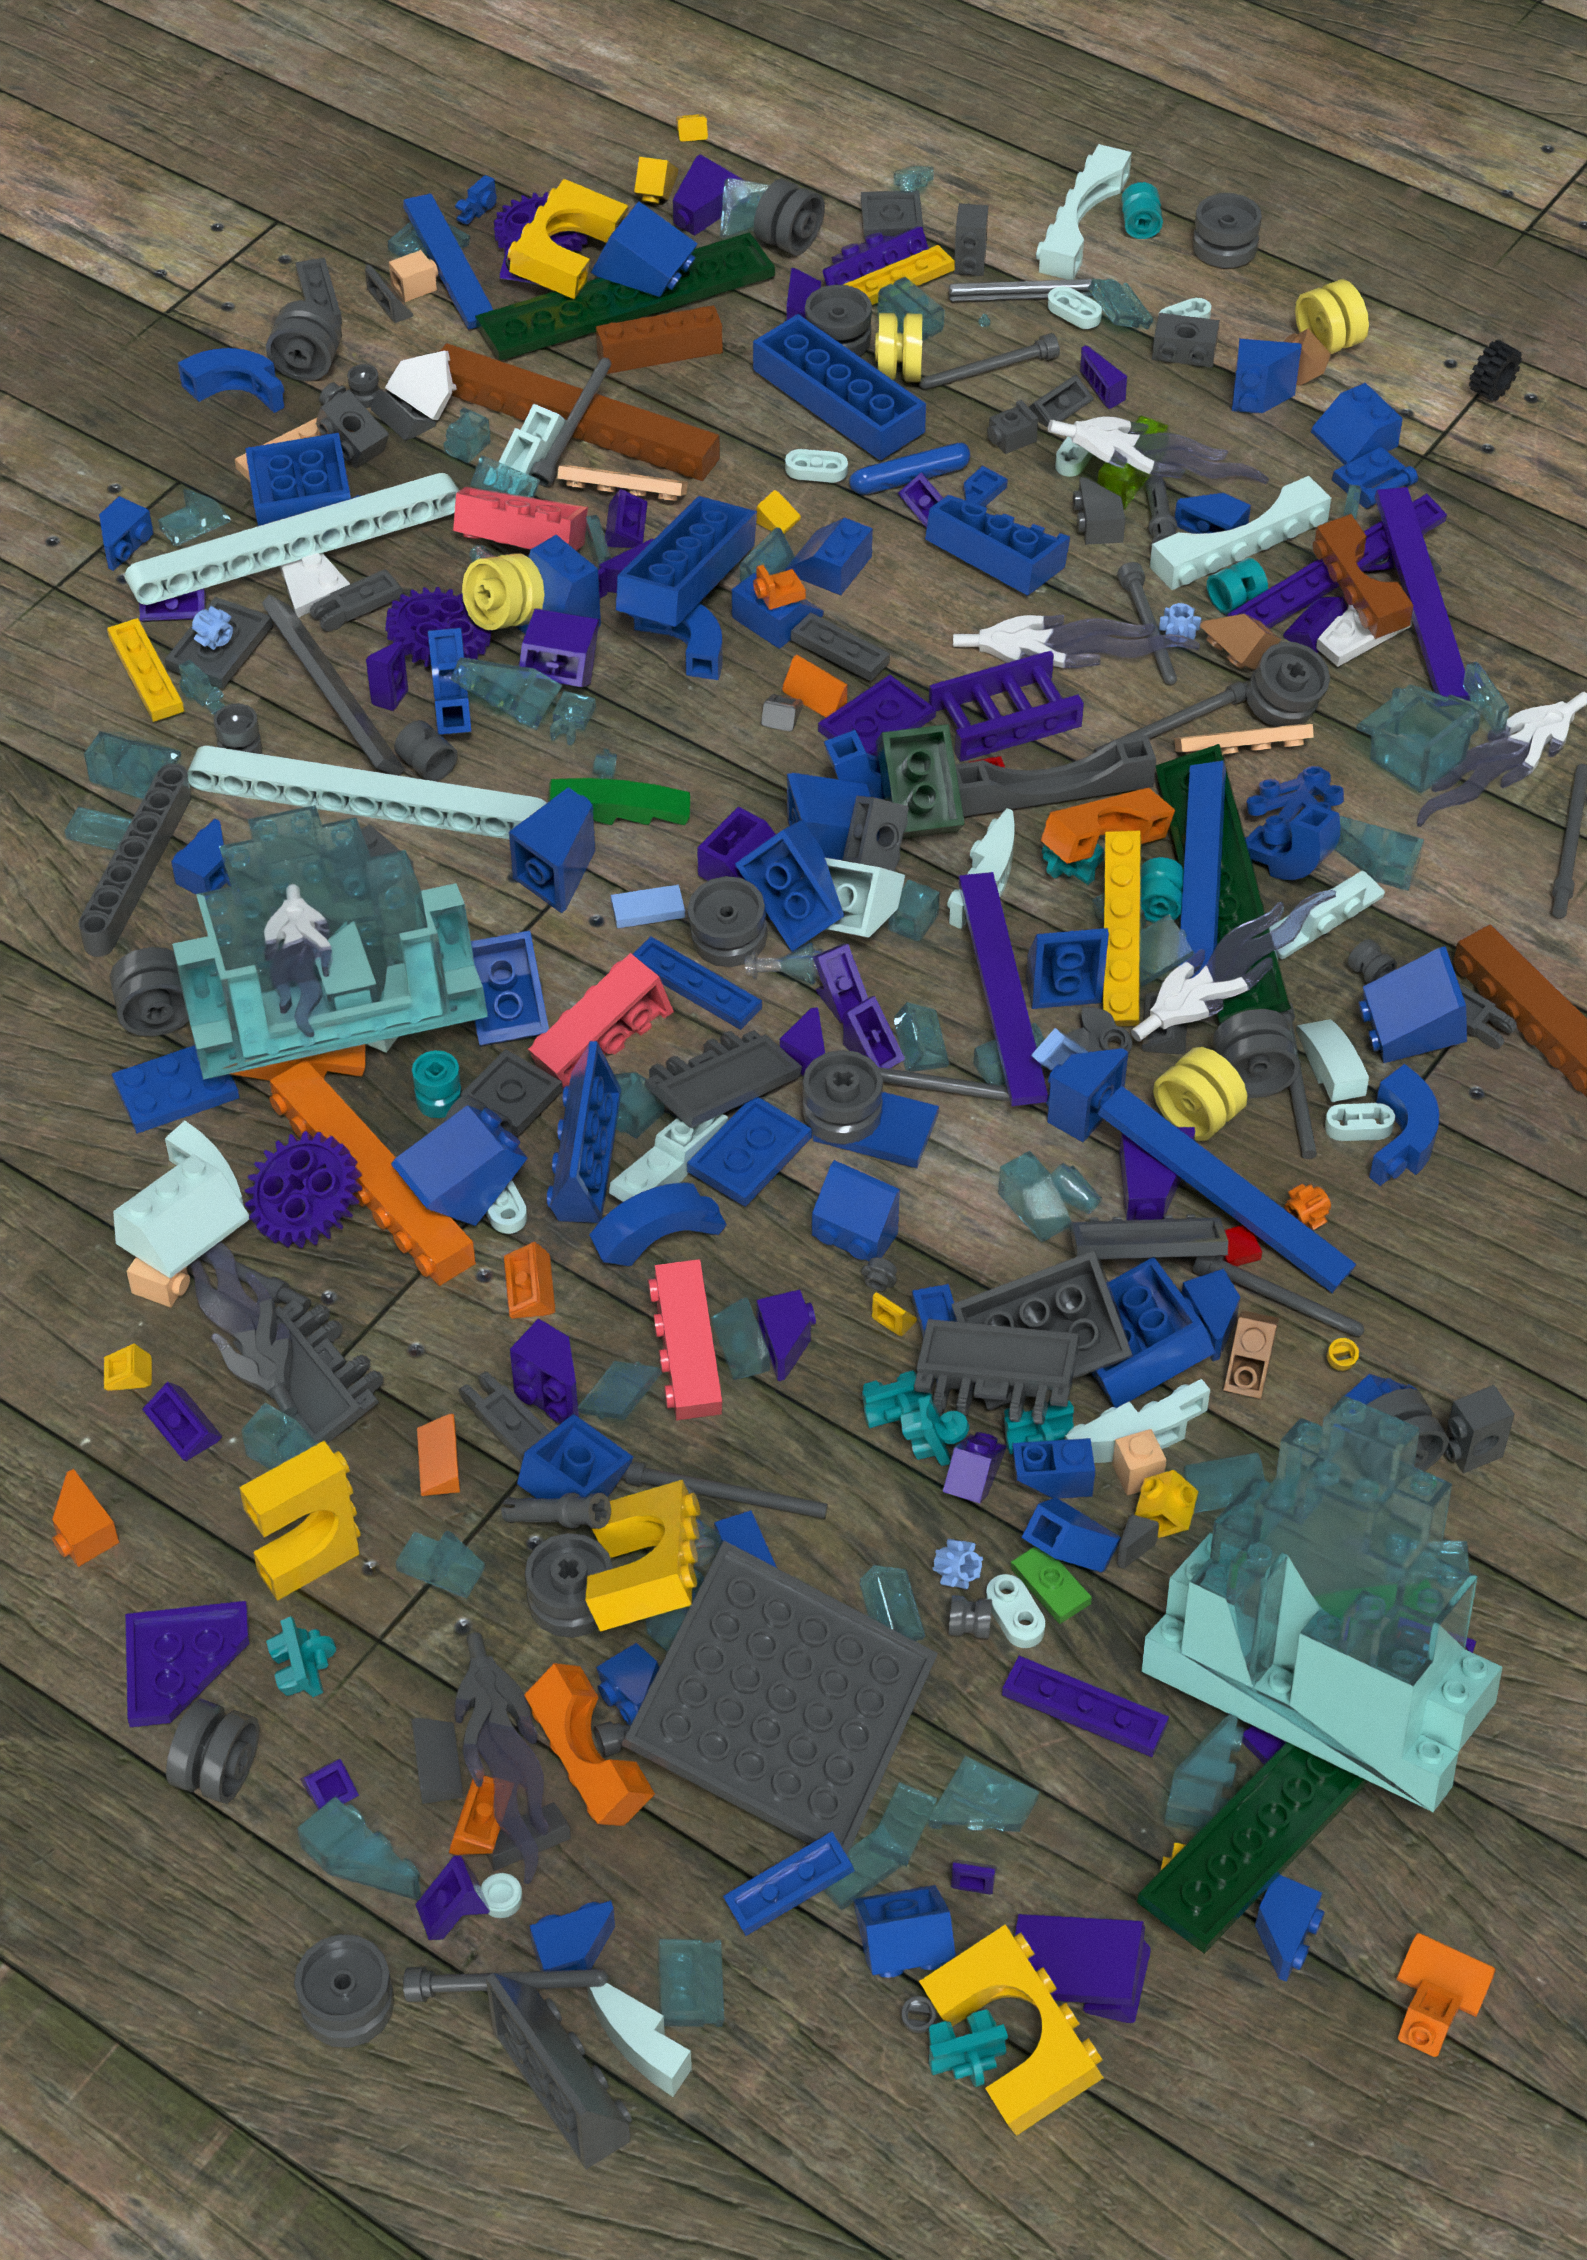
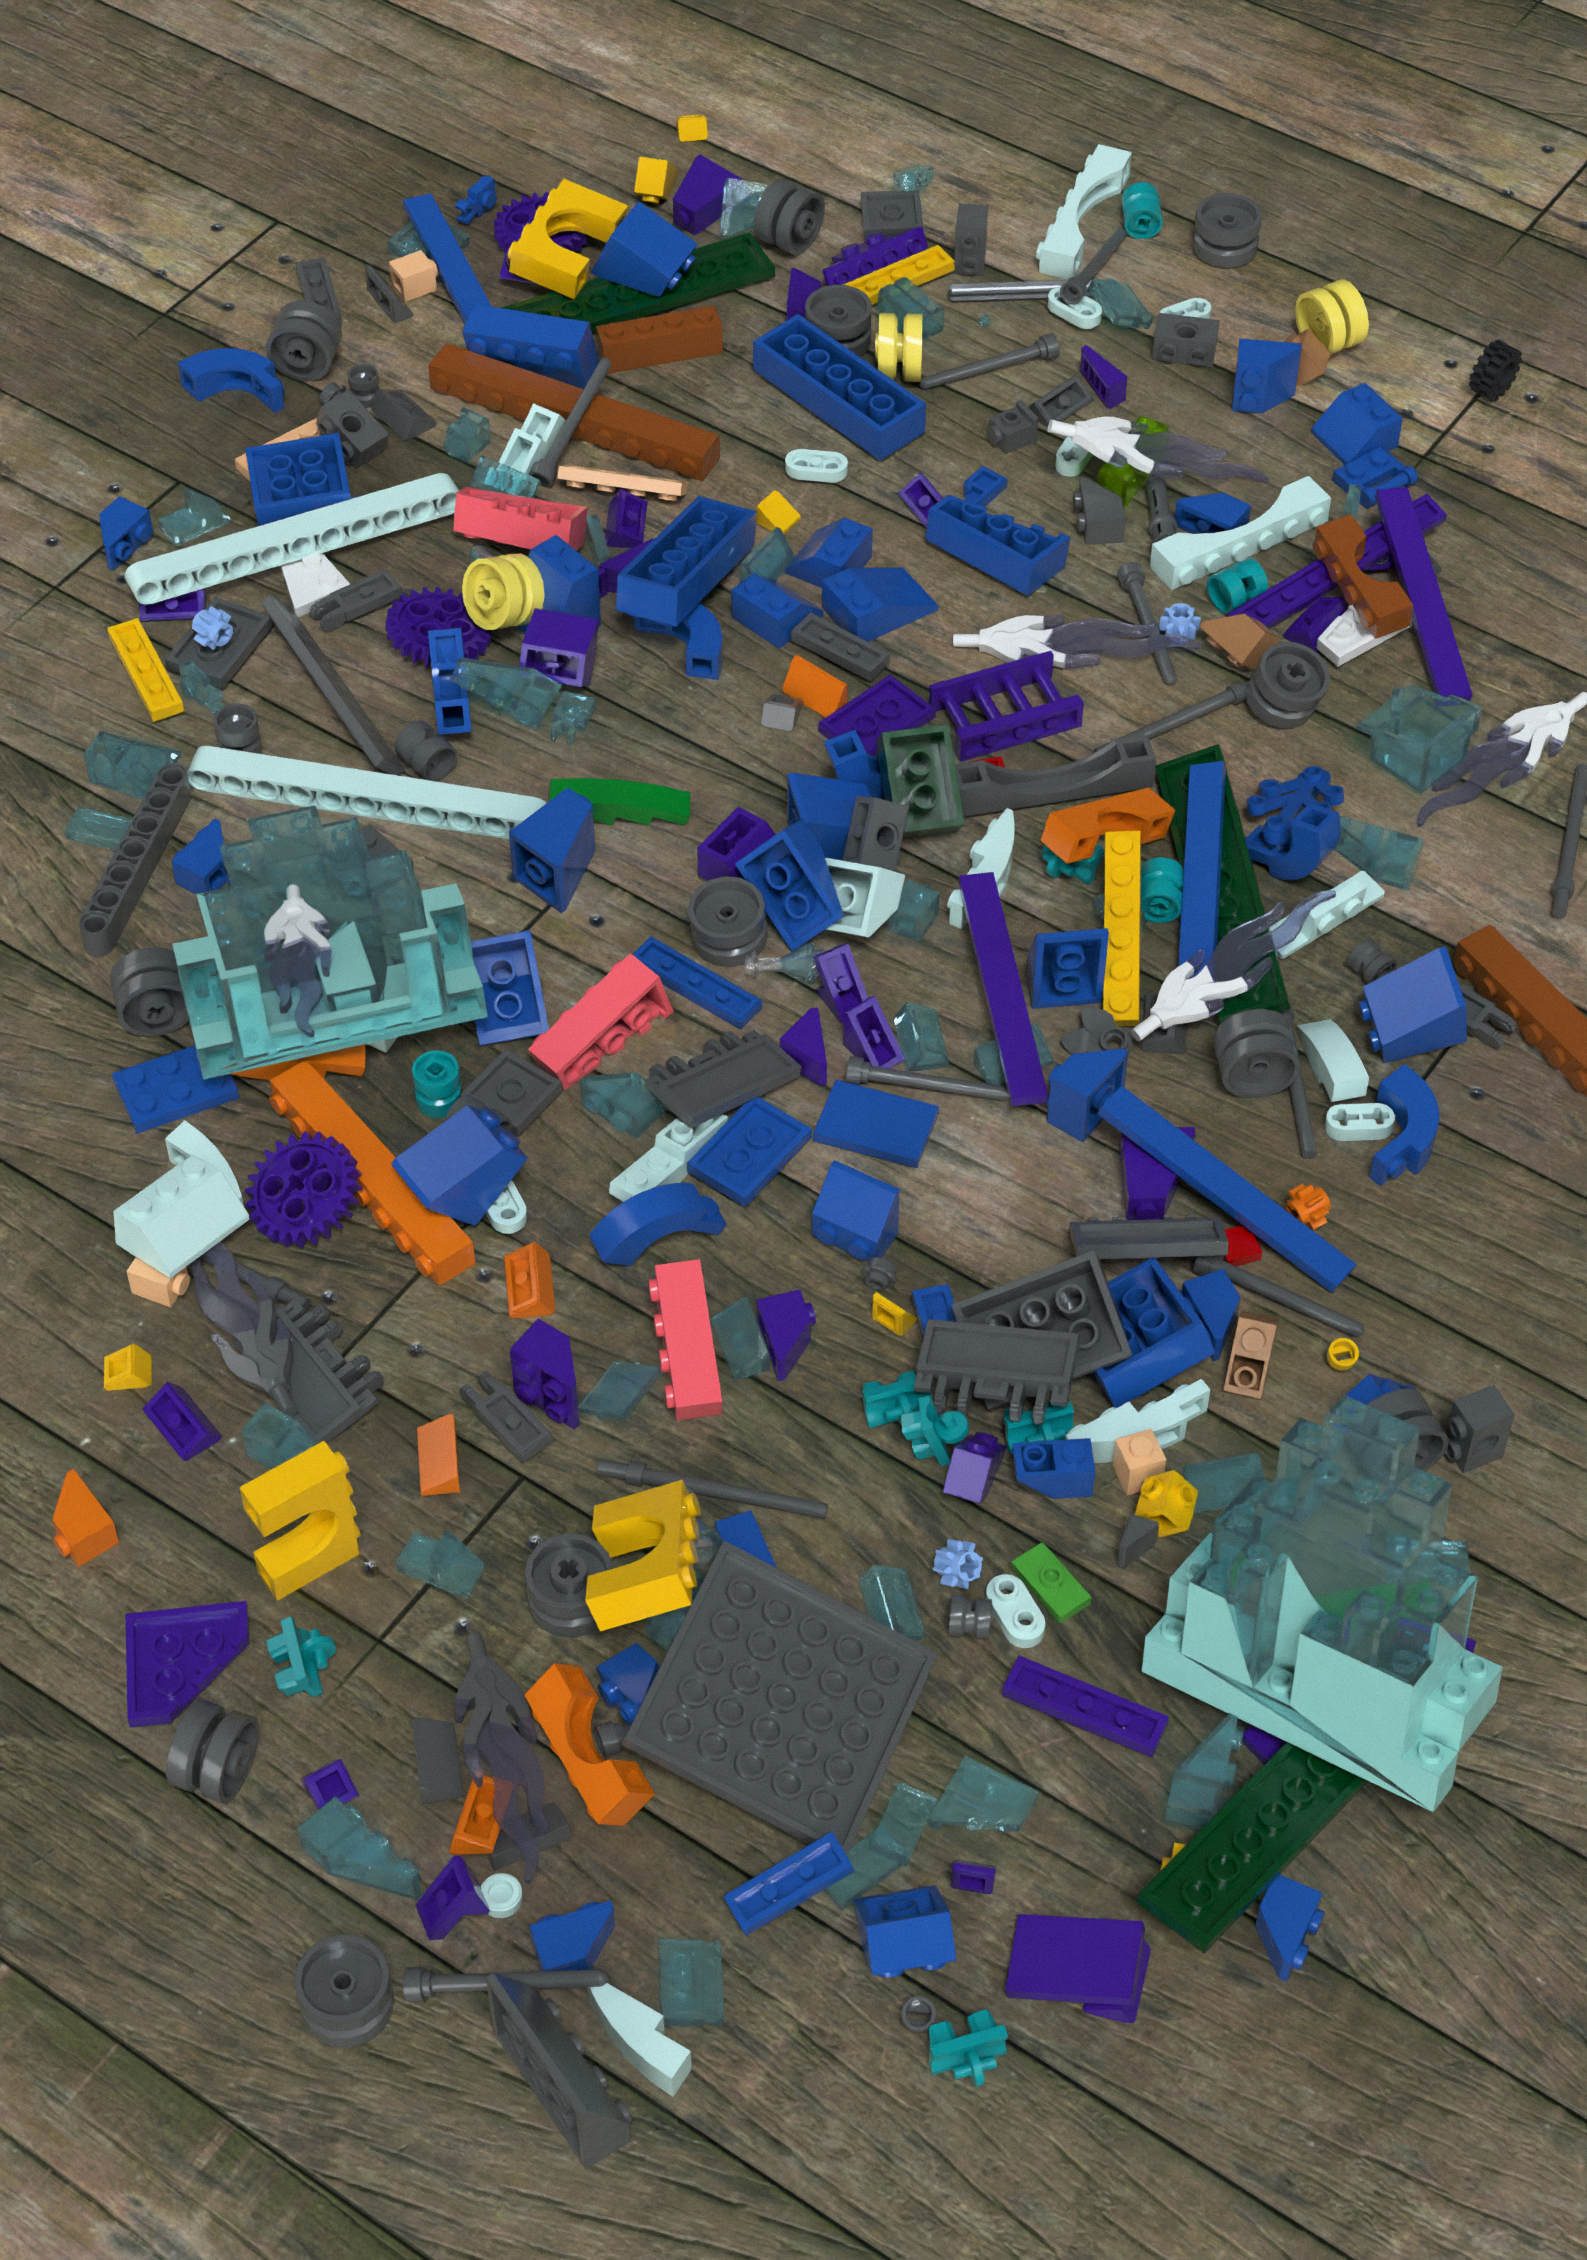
dark purple slope [366,641,409,711] -> none
white slope [385,351,457,420] -> none
dark grey pin [501,1493,611,1529] -> none
blue slope [517,1414,633,1498] -> none
blue slope [547,1041,622,1223] -> none
clear light blue plate [592,748,617,779] -> none
light blue tile [611,884,685,928] -> none
orange bracket [753,565,806,610] -> none
dark grey wheel [803,1050,883,1144] -> none
blue piece [849,443,970,495] -> none
yellow arch [919,1924,1104,2136] -> none
clear light blue slope [998,1151,1072,1243] -> none
blue slope [1021,1497,1121,1572] -> none
light blue tile [1032,1028,1088,1071] -> none
clear light blue cone [1046,1163,1102,1215] -> none
clear light blue piece [1140,914,1195,987] -> none
light yellow wheel [1153,1047,1248,1141] -> none
light nougat plate [1174,723,1314,755] -> none
orange slope [1397,1933,1496,2017] -> none
orange bracket [1398,1979,1463,2057] -> none
clear light blue plate [1463,661,1510,733] -> none
none -> blue wedge [462,304,599,389]
none -> blue slope [822,567,939,642]
none -> dark grey piece [1060,228,1127,305]

